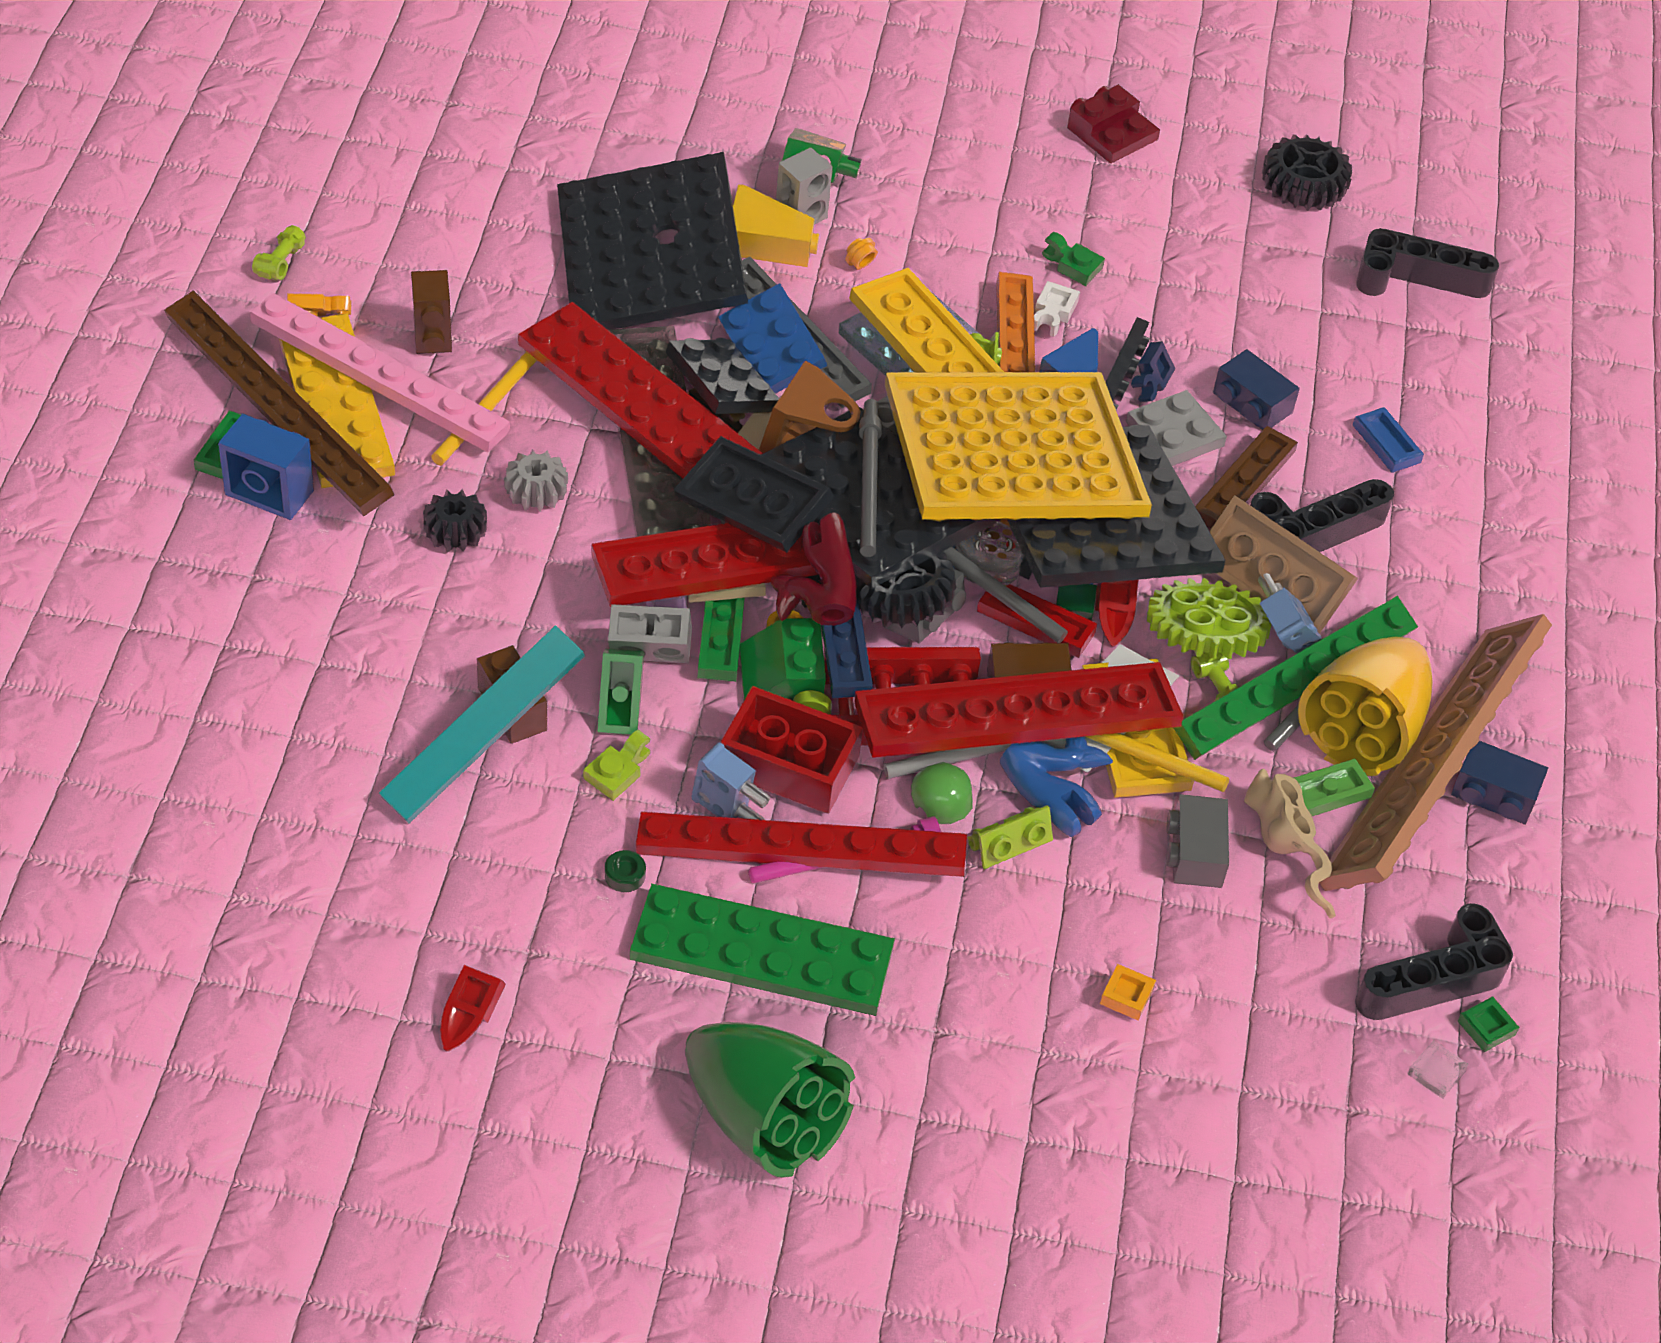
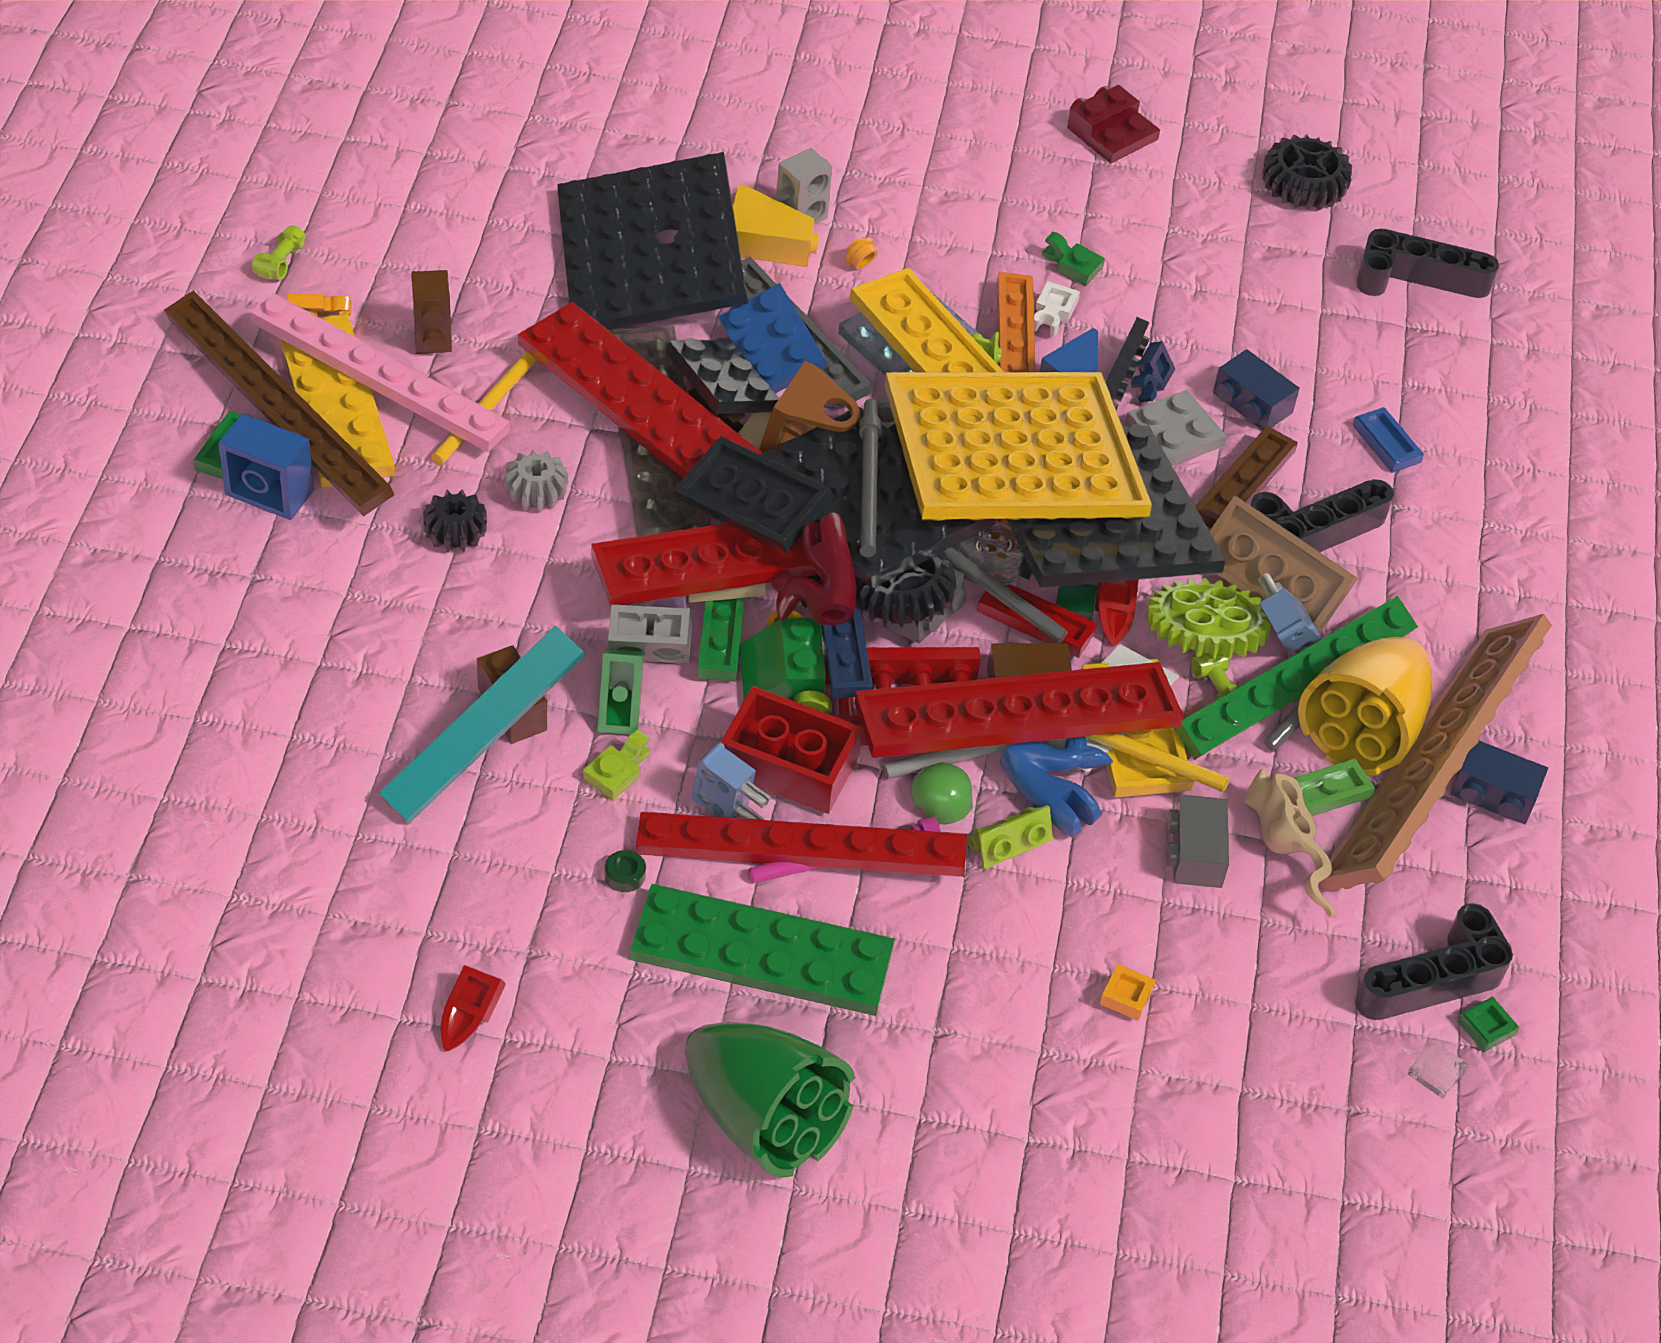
green torso [782,128,862,183] -> none

